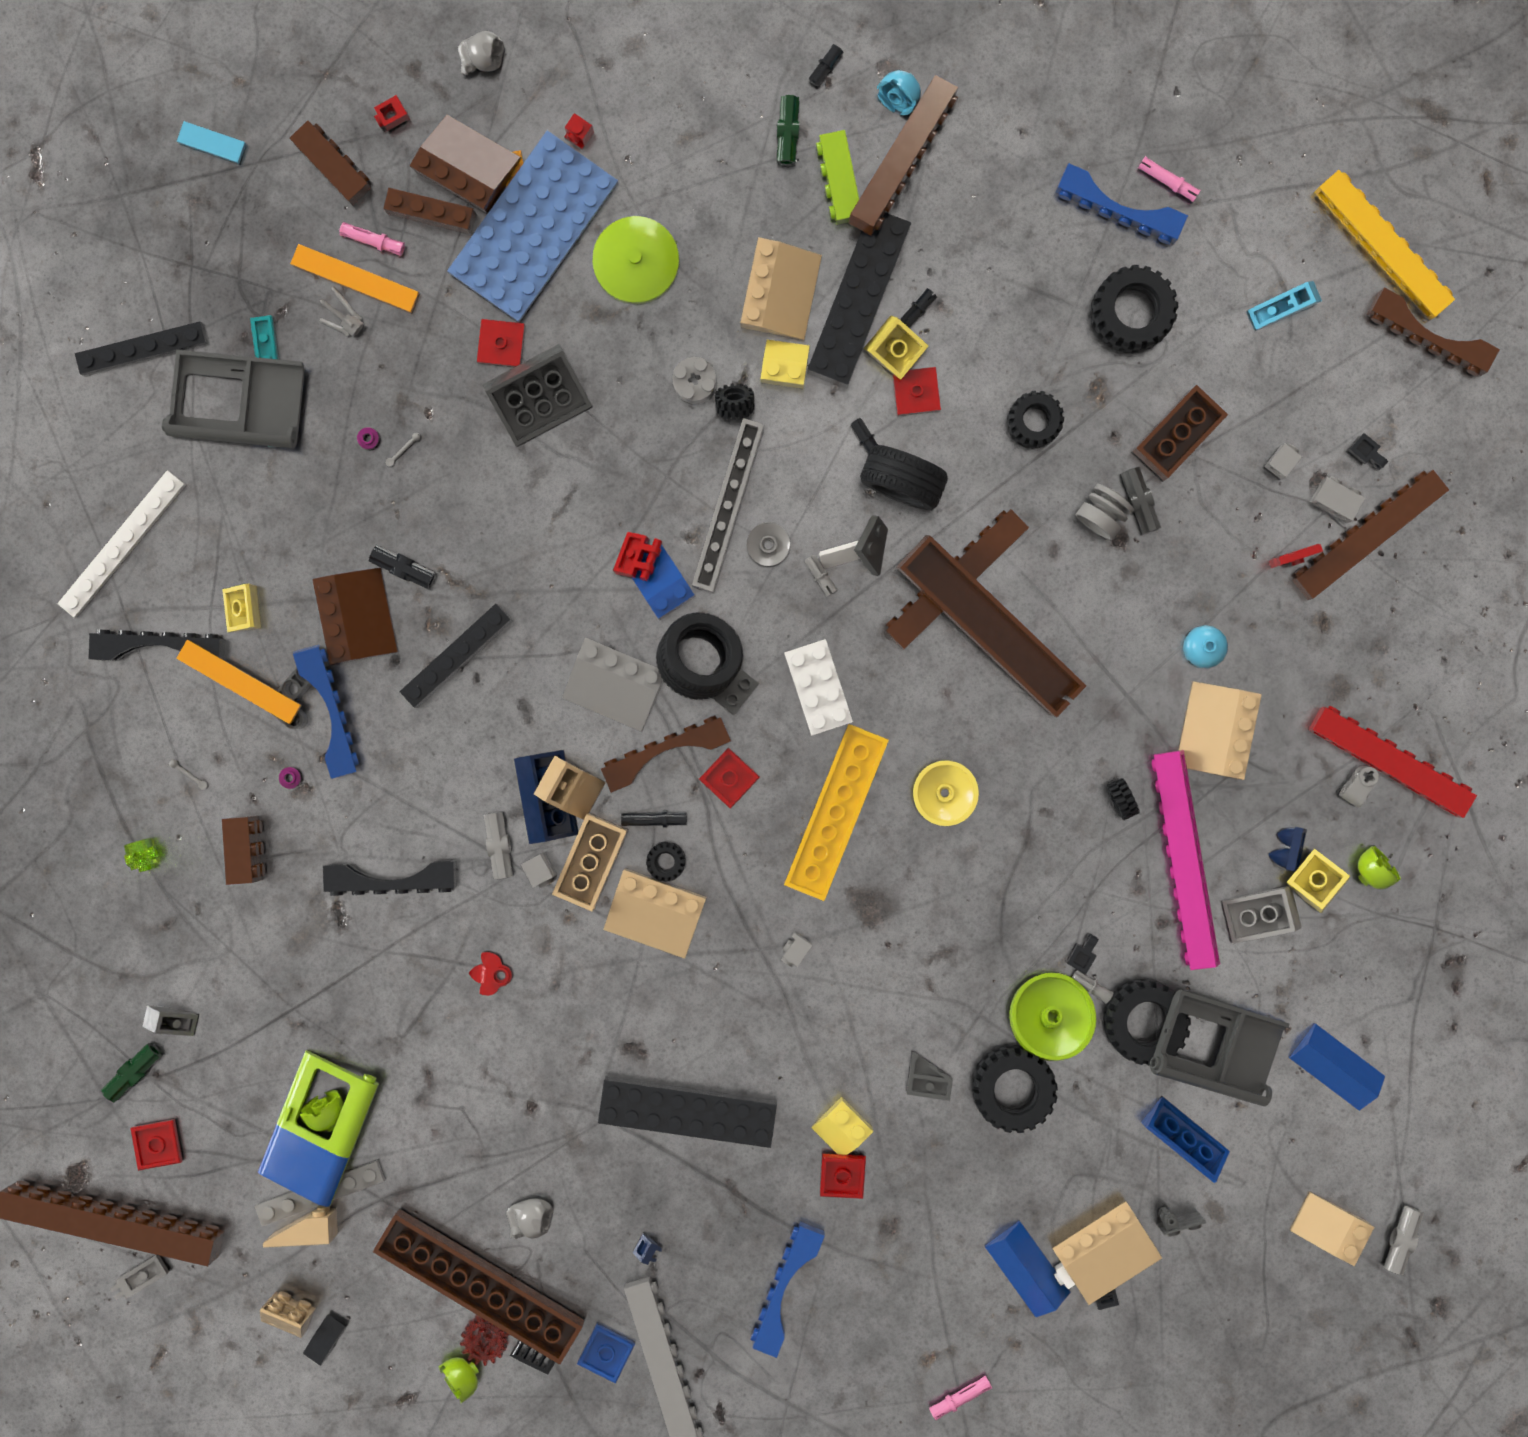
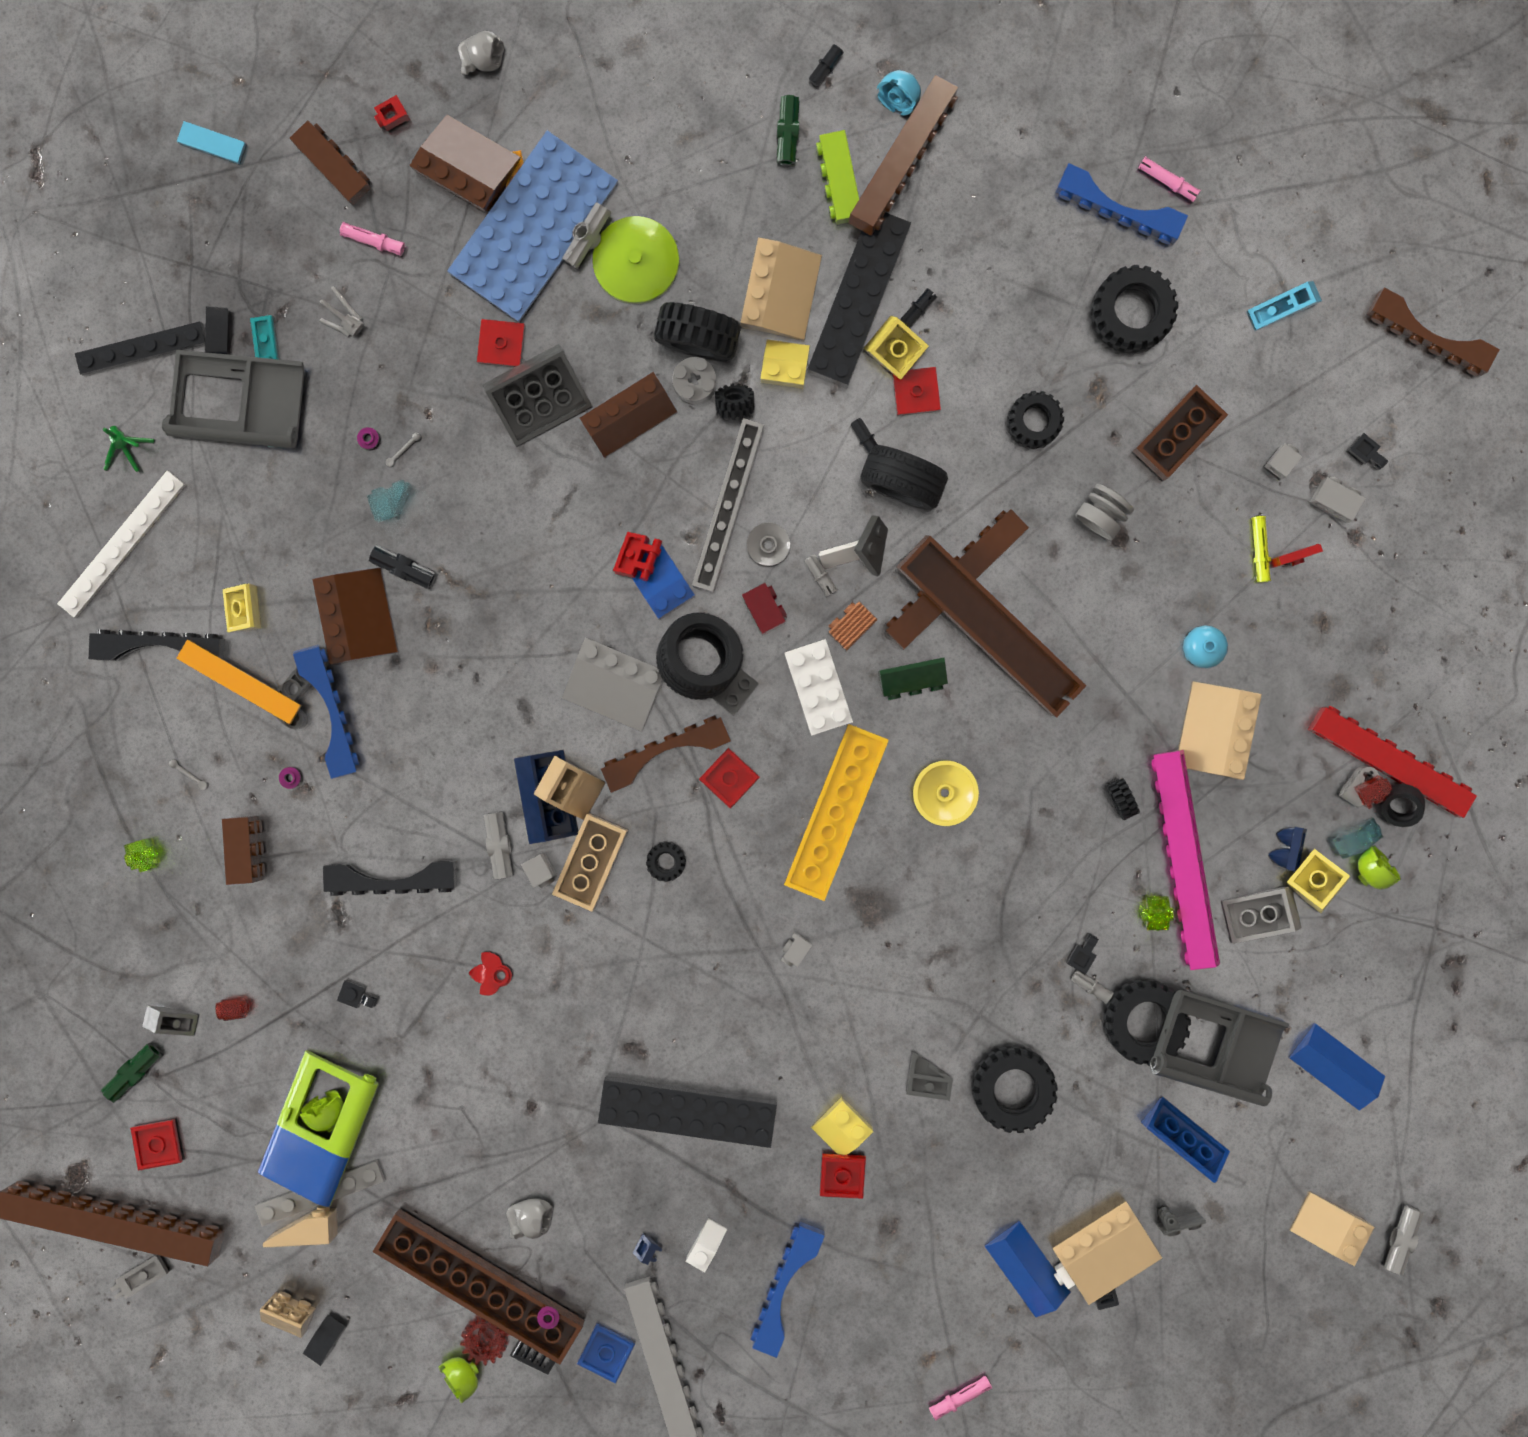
light orange tile [290,244,420,313] -> none
reddish brown brick [383,188,476,235] -> none
black brick [399,604,513,708] -> none
red brick [564,113,594,150] -> none
tan slope [603,868,707,959] -> none
black pin [621,810,687,828] -> none
lime dish [1010,973,1096,1061] -> none
dark grey piece [1121,467,1161,534] -> none
reddish brown brick [1292,470,1449,600] -> none
yellow brick [1314,170,1455,321] -> none
none -> green plant [103,426,155,472]
none -> black slope [205,306,228,354]
none -> clear red brick [215,996,250,1021]
none -> black plate [337,980,378,1008]
none -> clear light blue slope [367,480,412,522]
none -> magenta plate [537,1306,559,1329]
none -> light grey piece [562,202,611,269]
none -> reddish brown slope [580,372,677,458]
none -> black tyre [654,302,741,361]
none -> white slope [686,1218,727,1272]
none -> dark red brick [742,583,787,636]
none -> nougat brick [828,602,877,651]
none -> dark green slope [878,658,948,700]
none -> clear neon green brick [1141,896,1174,931]
none -> neon yellow pin [1251,516,1271,583]
none -> clear light blue slope [1333,818,1383,859]
none -> clear red brick [1354,775,1393,809]
none -> black tyre [1381,784,1425,827]

